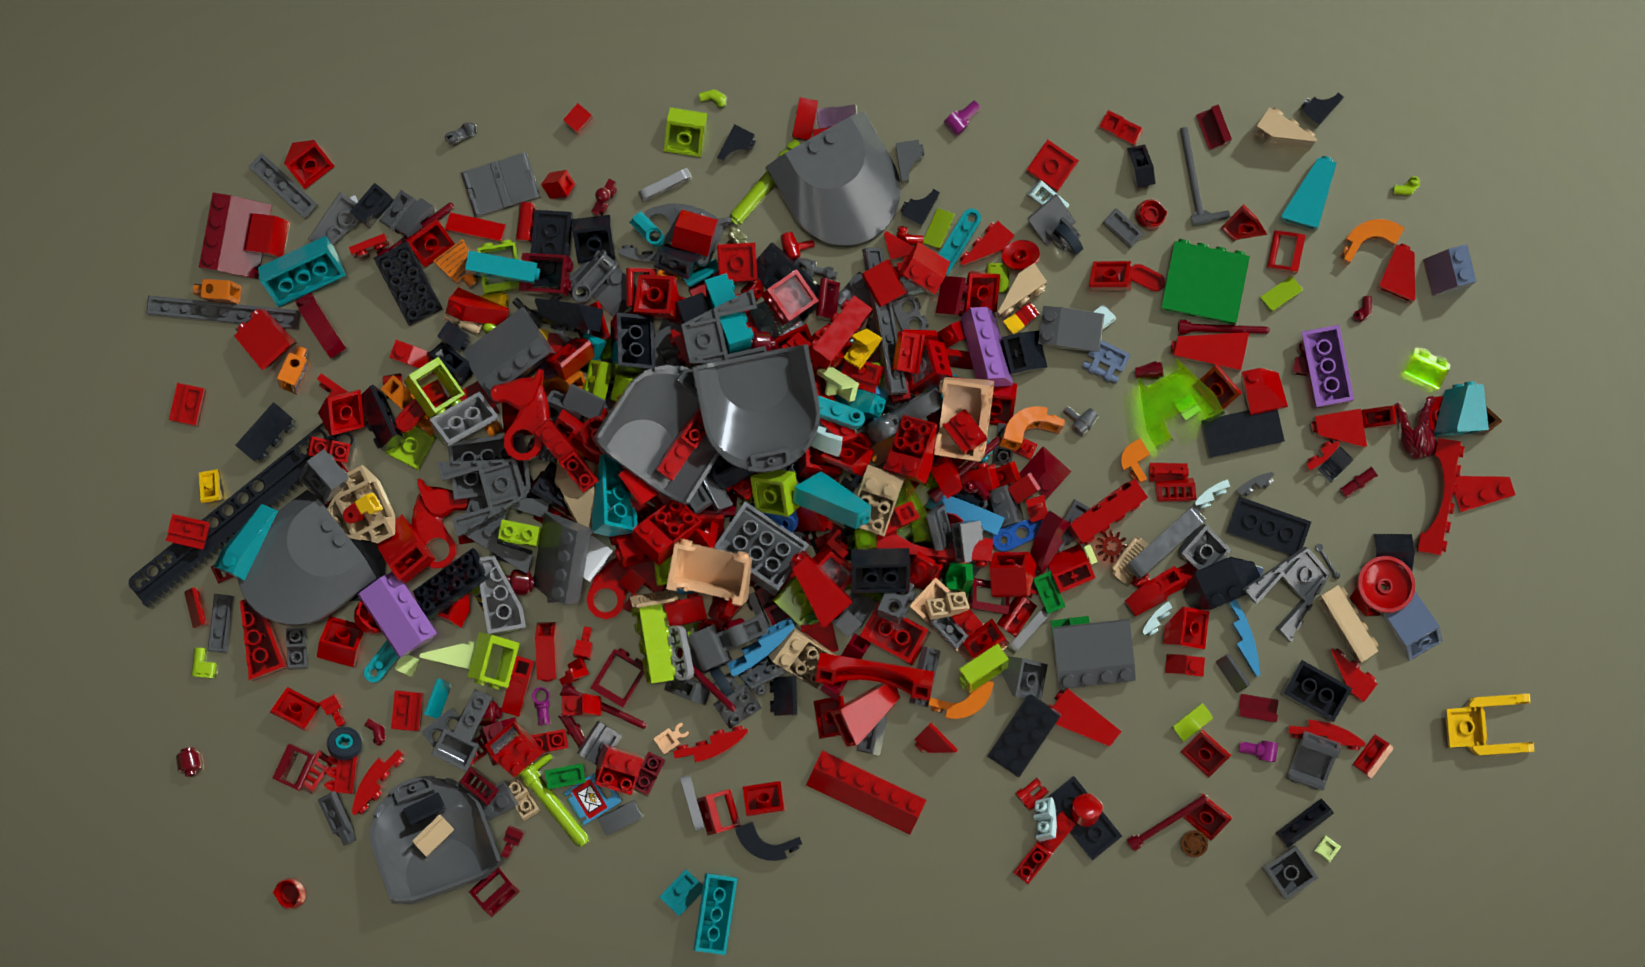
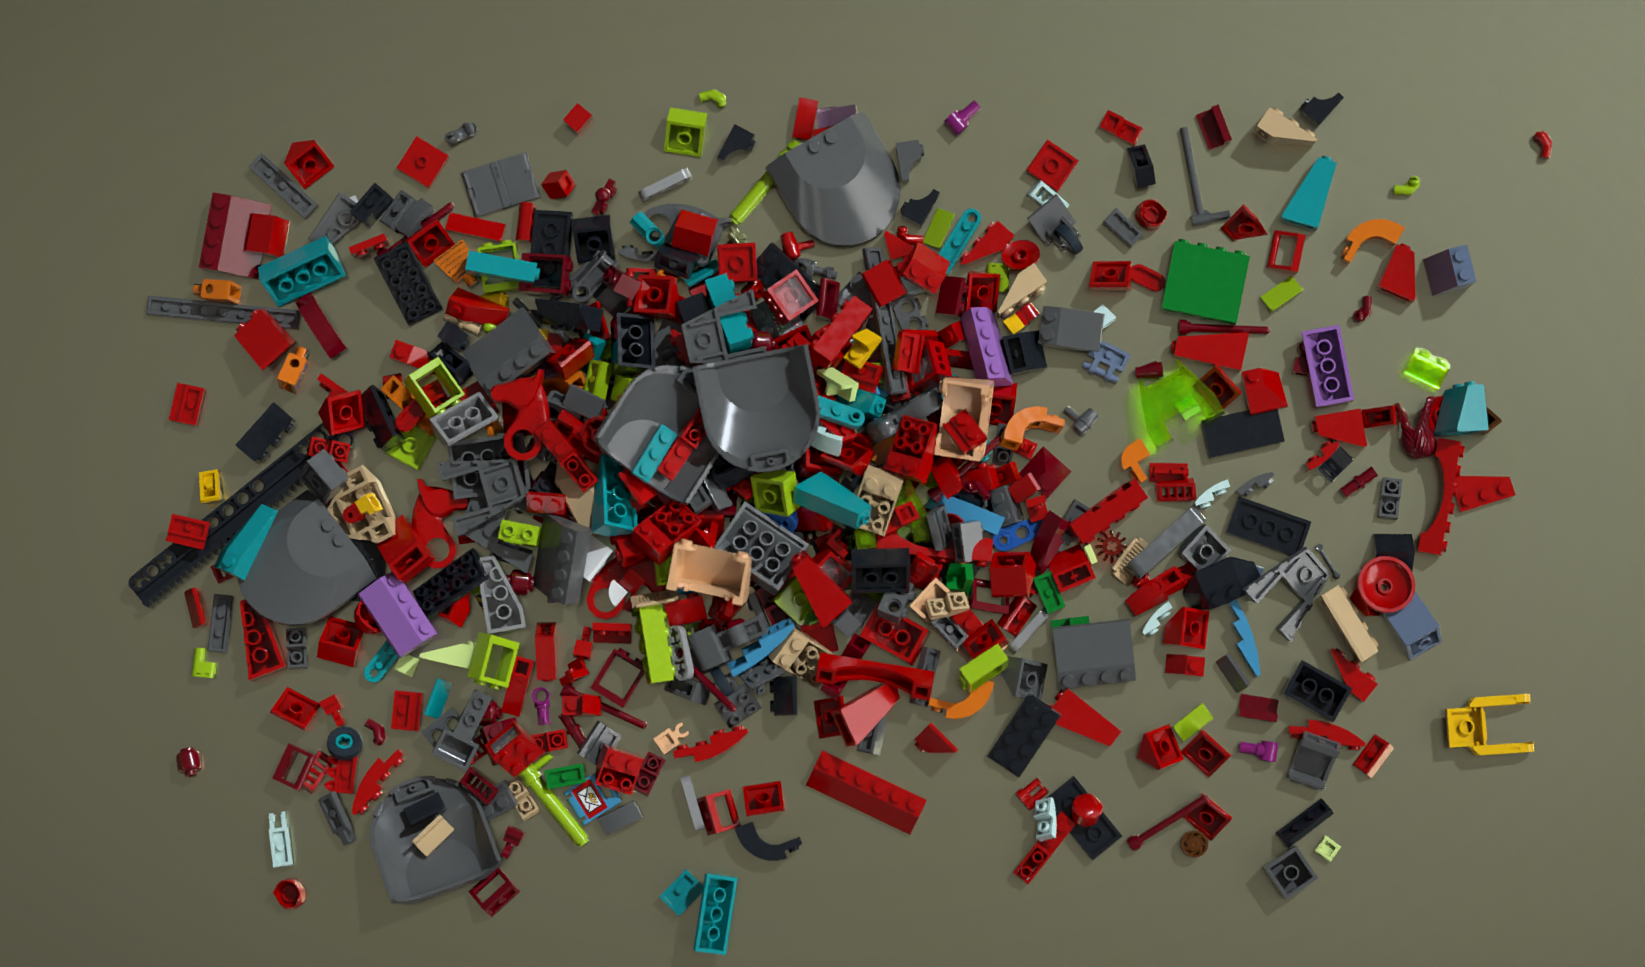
none -> light aqua hinge [269,811,293,868]
none -> red plate [396,136,449,188]
none -> red plate [526,491,566,515]
none -> red bracket [592,622,632,644]
none -> dark red slope [602,264,641,300]
none -> white tile [609,580,628,607]
none -> teal plate [630,424,677,484]
none -> red slope [1137,724,1184,771]
none -> dark grey slope [1378,477,1402,520]
none -> red arm [1534,131,1553,159]

